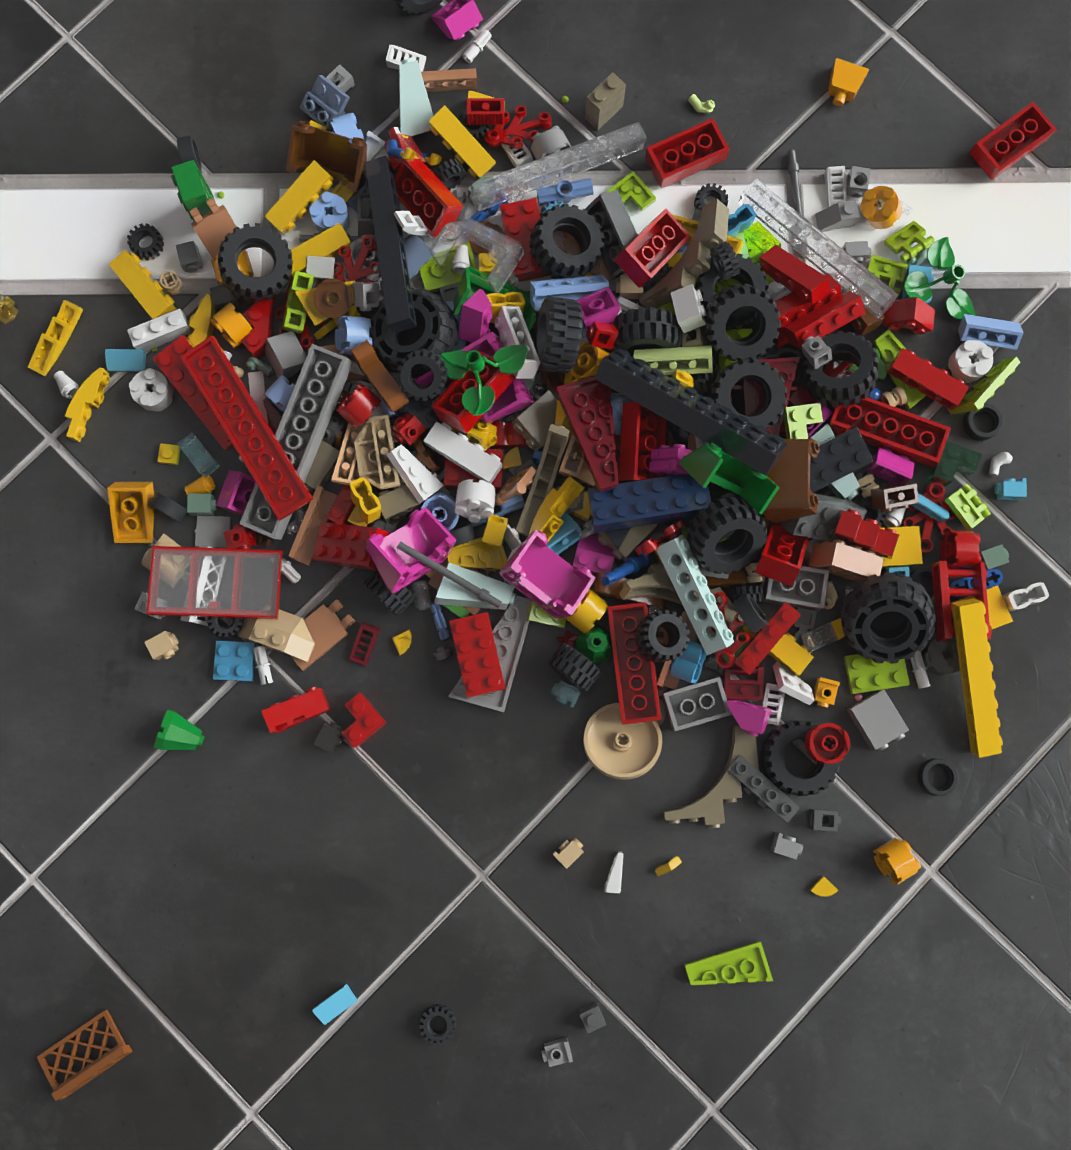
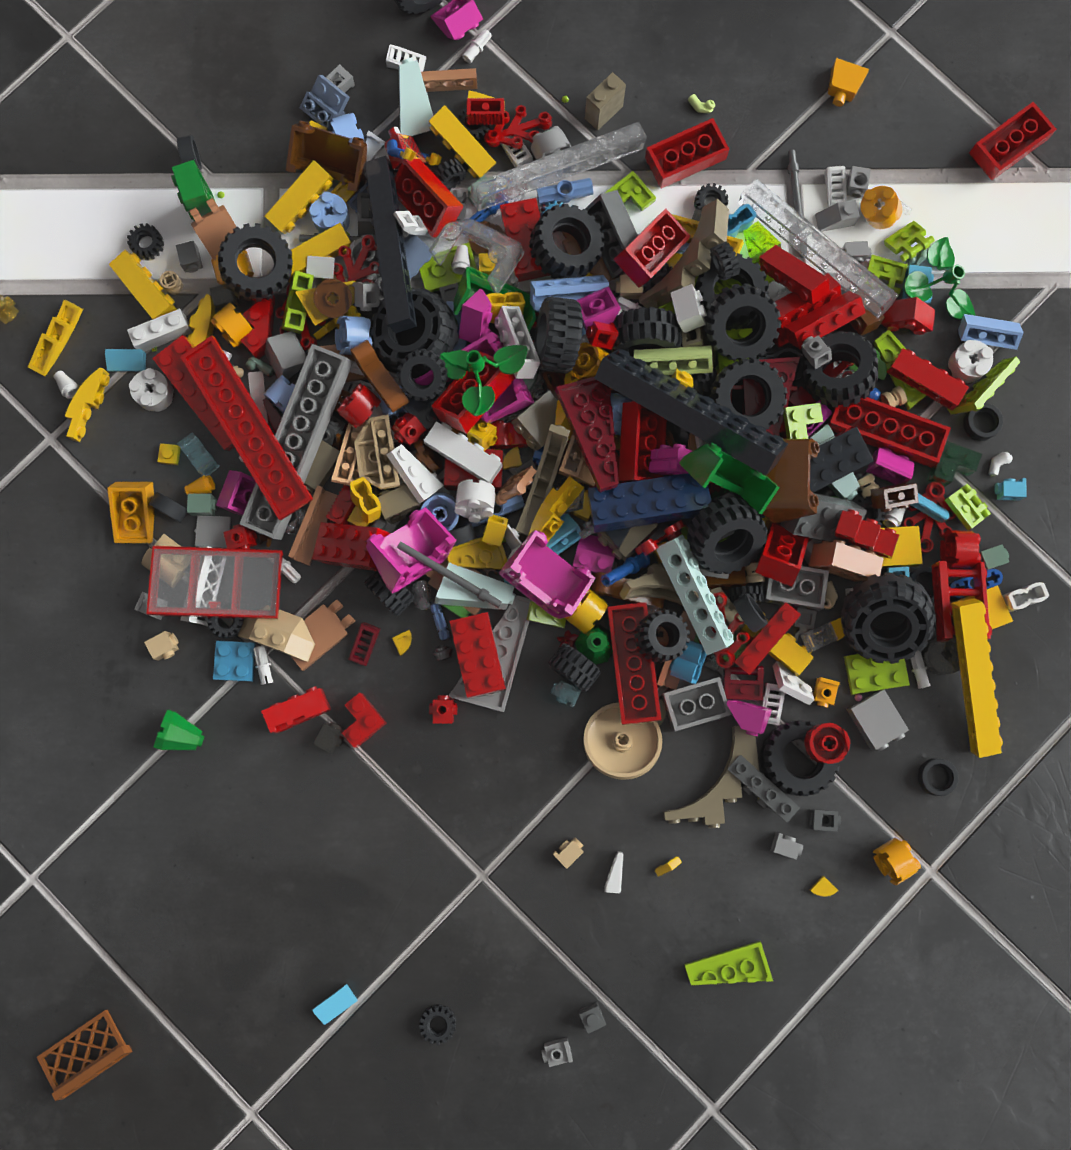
none -> red brick [429,695,458,724]

